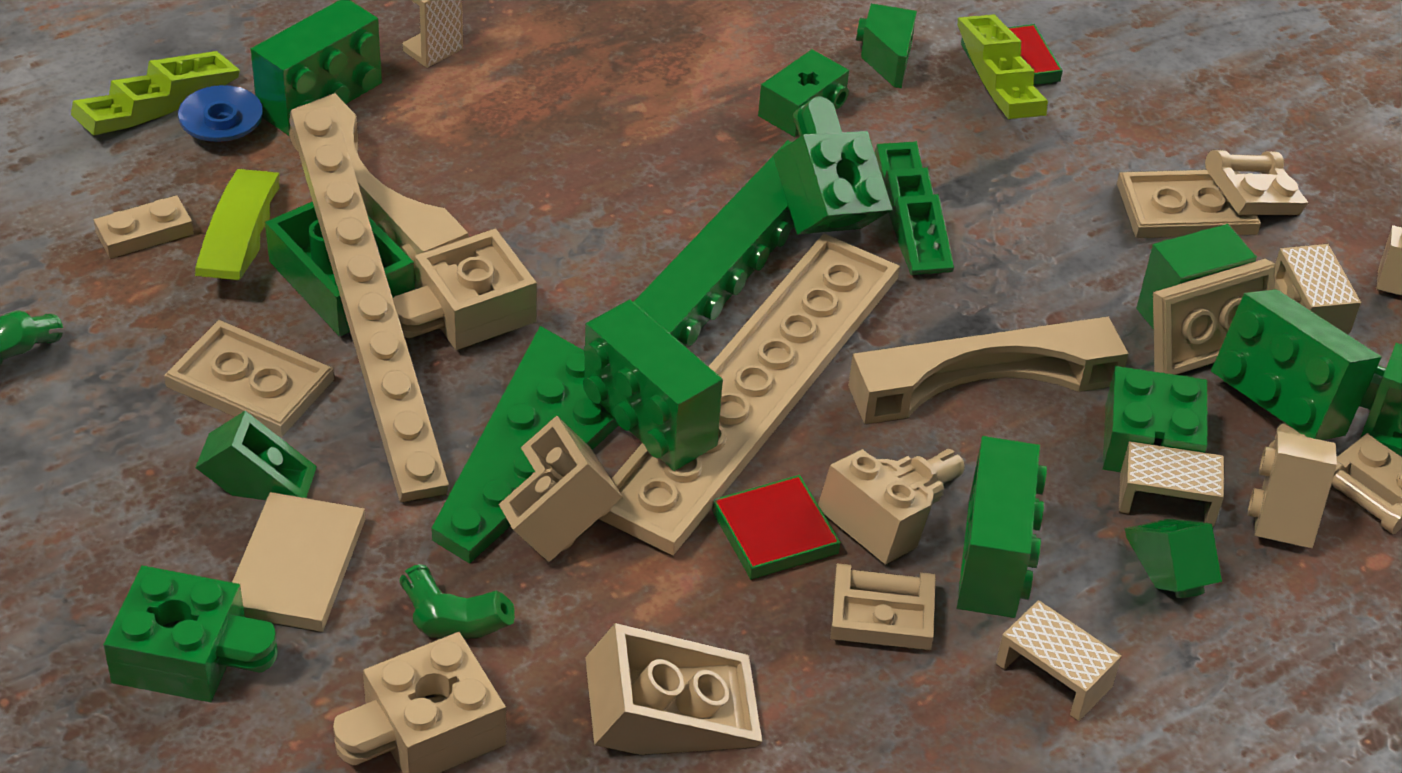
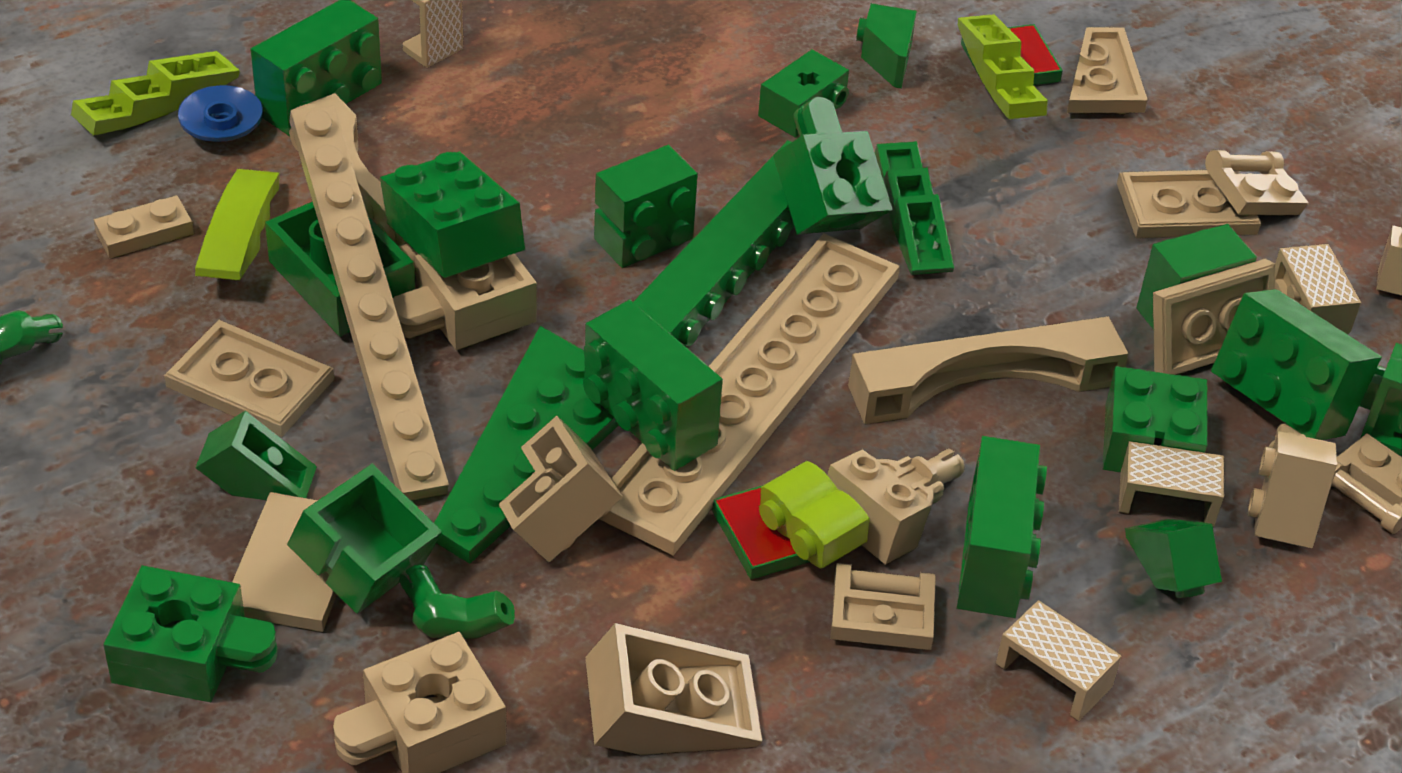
none -> green piece [287,463,442,614]
none -> green brick [380,151,525,278]
none -> green piece [594,144,698,268]
none -> lime brick [759,461,870,568]
none -> tan wing [1067,27,1148,114]

